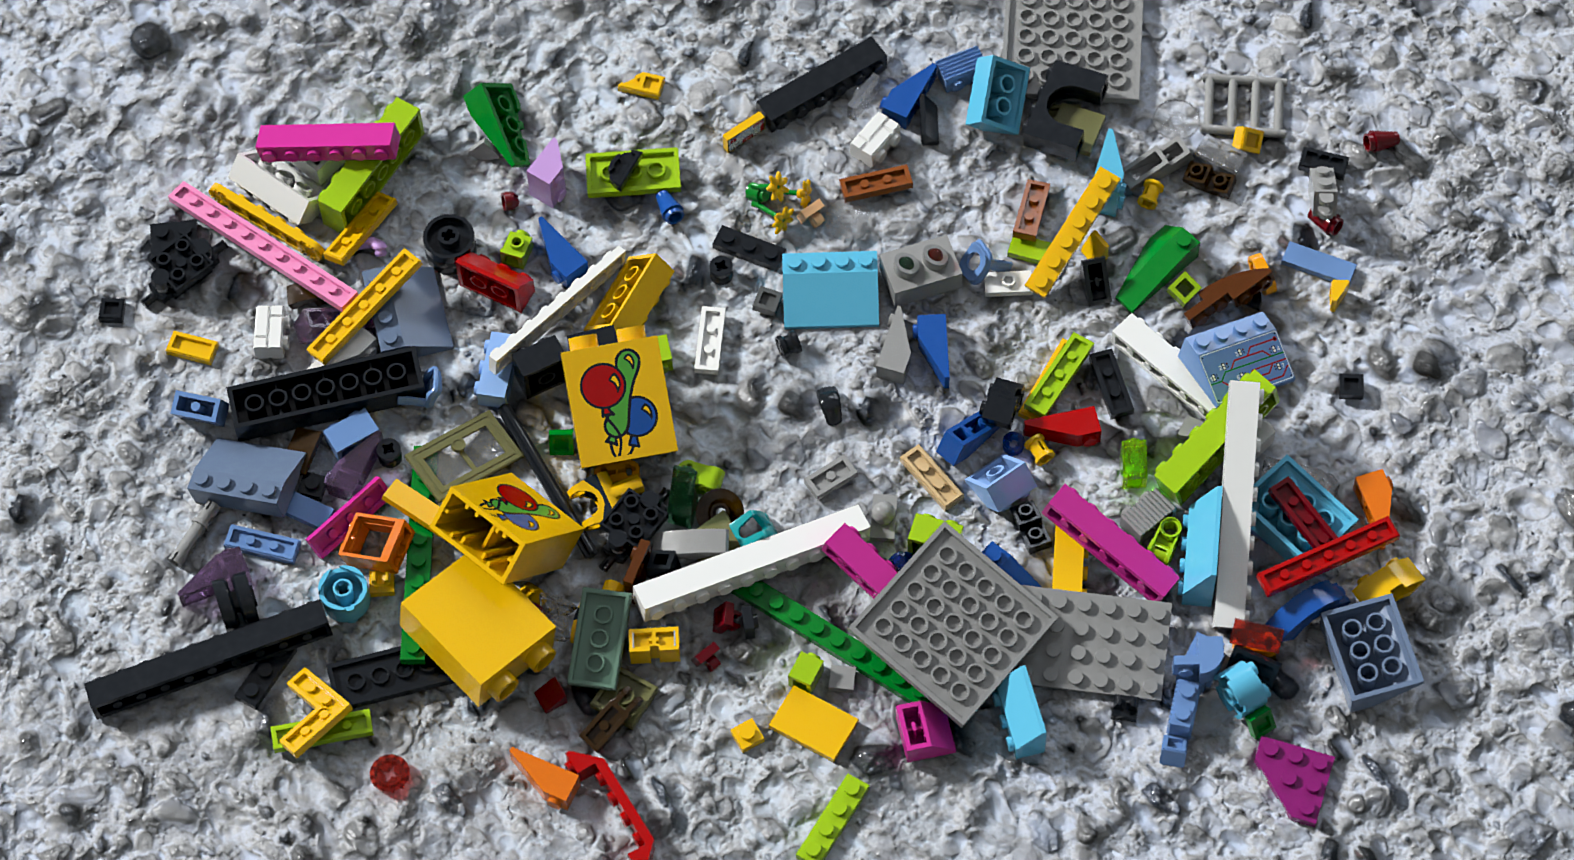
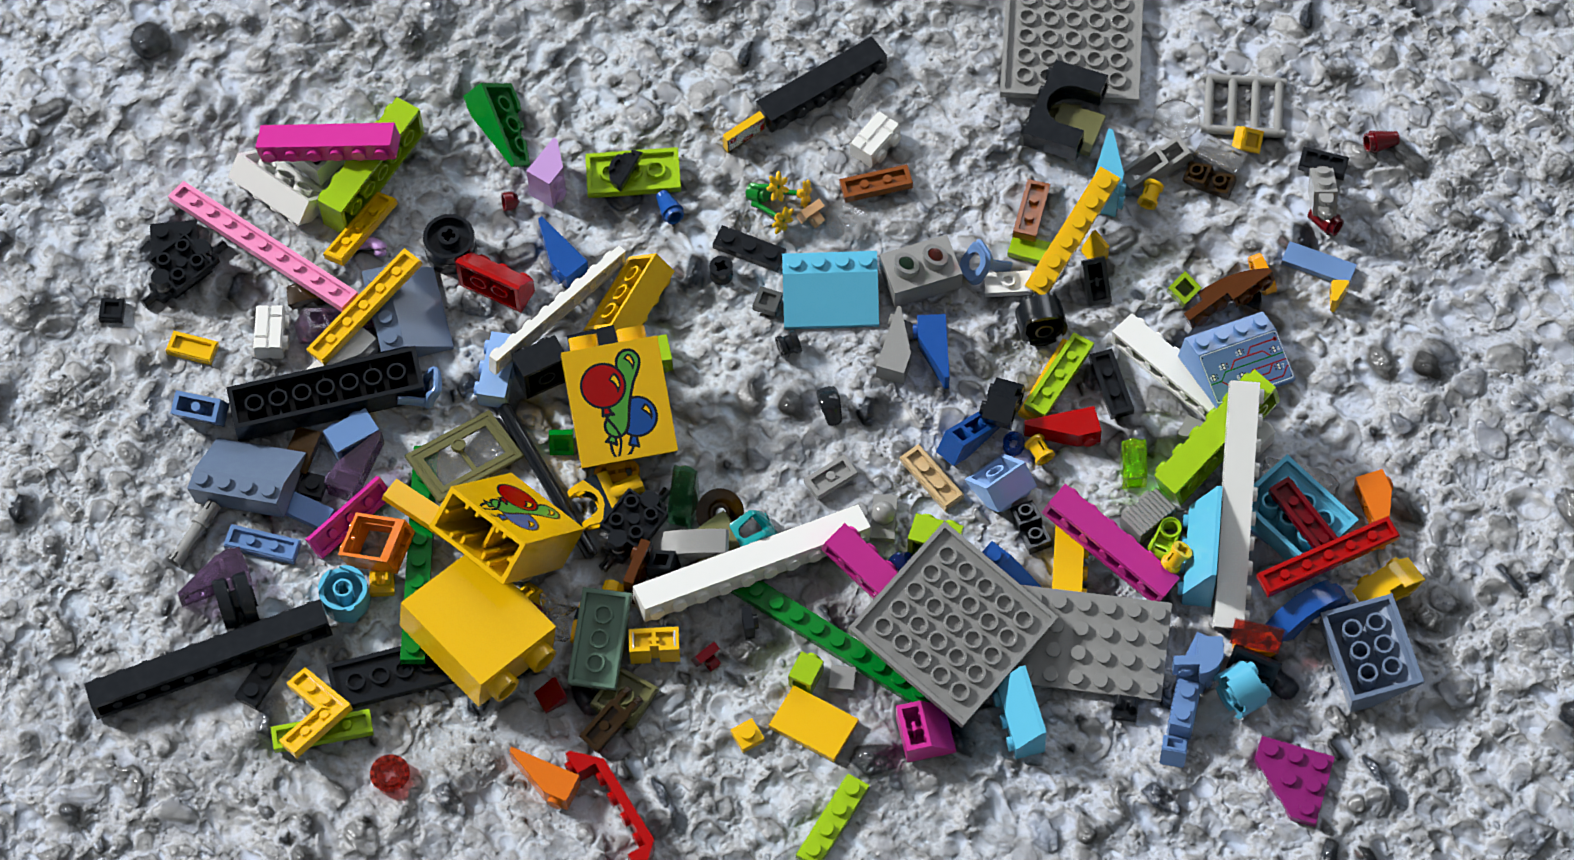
yellow plate [208,183,325,261] -> none
black wheel [376,438,402,468] -> none
light grey tile [468,138,501,161] -> none
lime brick [500,230,534,270] -> none
yellow tile [618,72,665,100] -> none
lime piece [677,460,725,495] -> none
white plate [694,306,726,375] -> none
dark red tile [712,601,741,634] -> none
blue slope [879,63,937,130] -> none
black slope [920,94,939,146] -> none
medium blue brick [935,45,984,93] -> none
medium azure slope [965,55,1030,135] -> none
green wedge [1115,225,1200,314] -> none
green tile [1244,705,1276,740] -> none
black plate [1338,373,1364,400] -> none
none -> black brick [1015,292,1068,346]
none -> yellow bush [1161,541,1192,574]

